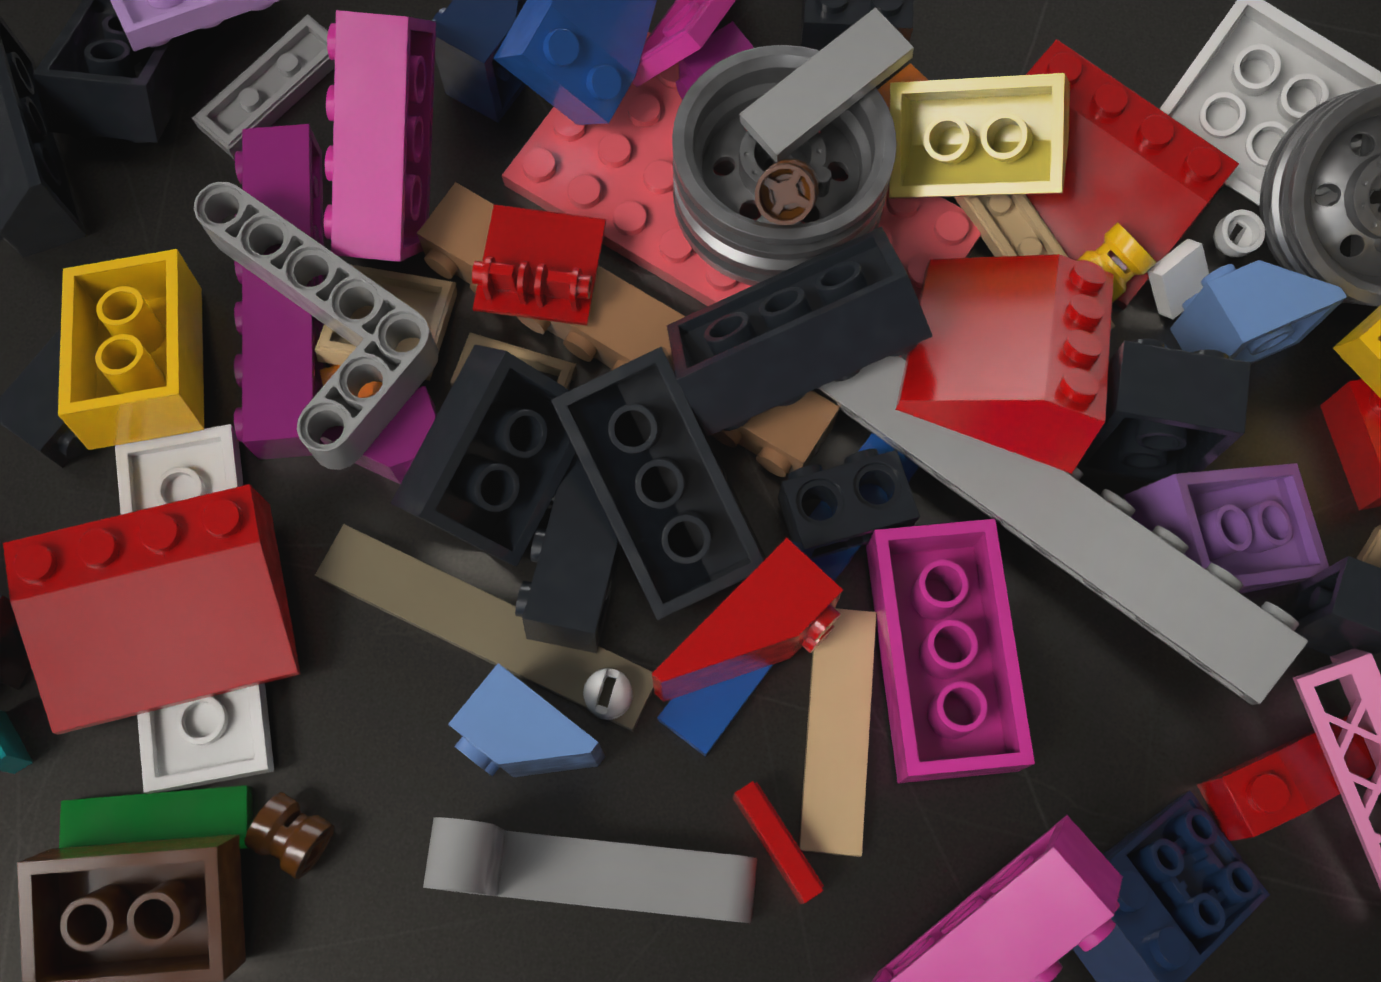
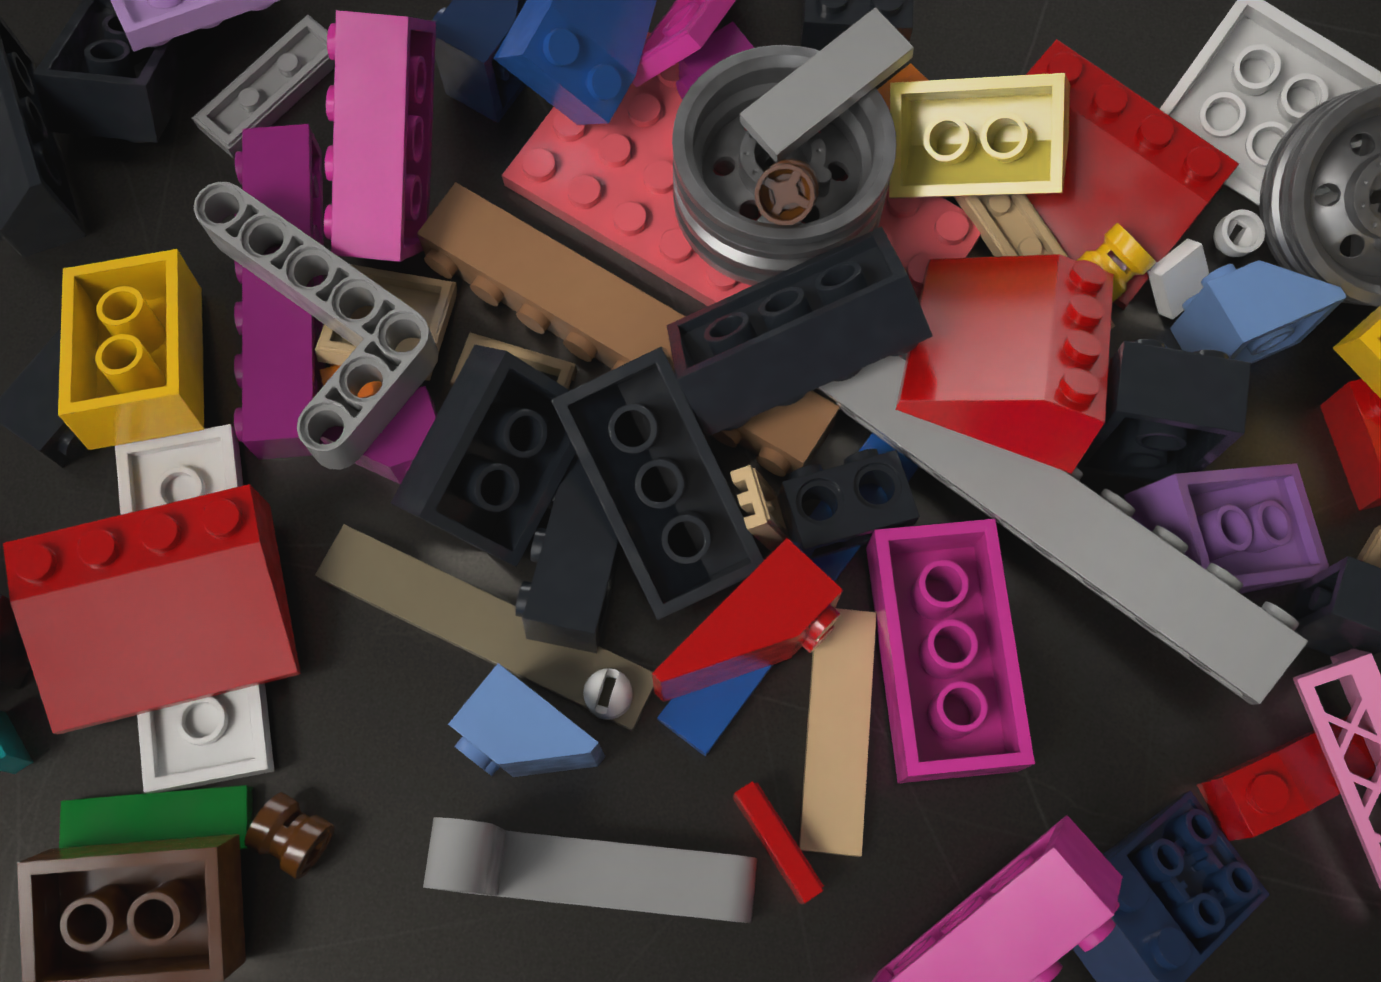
red hinge [472,205,606,326] -> none
none -> tan tile [730,465,791,551]

